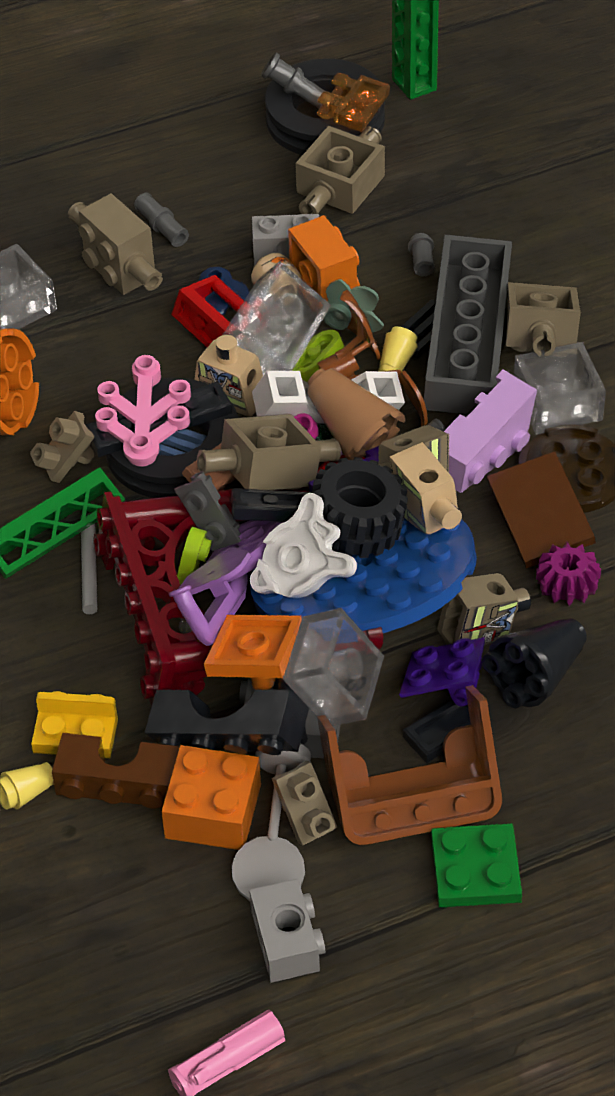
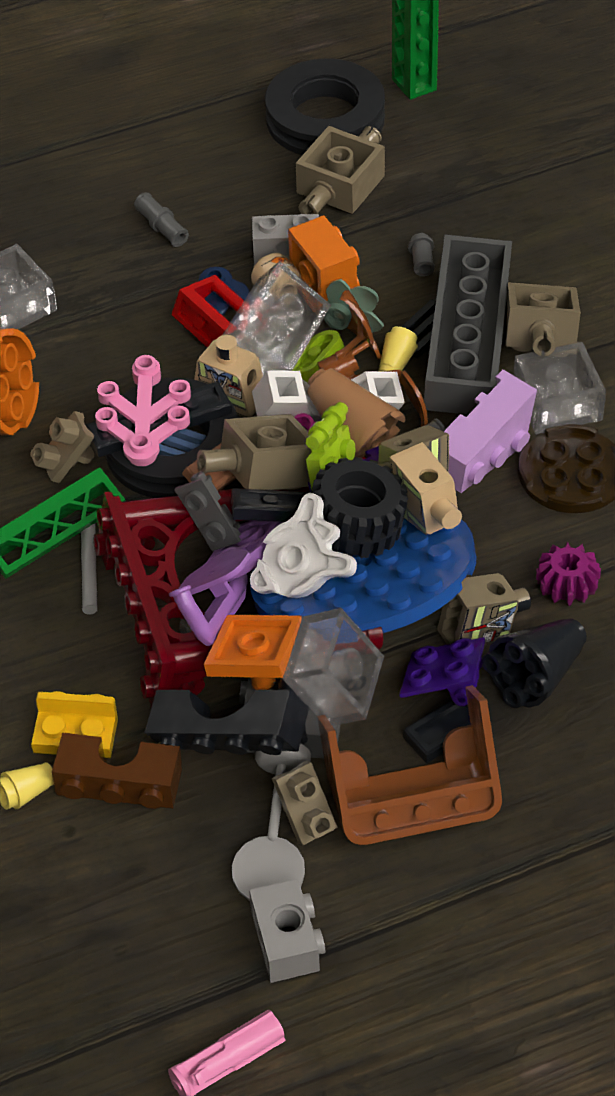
dark tan brick [68,193,163,295] -> none
orange brick [162,745,261,850] -> none
lime plate [177,527,212,584] -> none
dark grey pin [261,52,352,118] -> none
clear orange plate [317,73,390,132] -> none
green plate [431,824,522,908] -> none
reddish brown tile [487,451,596,569] -> none
none -> lime plate [306,402,356,489]

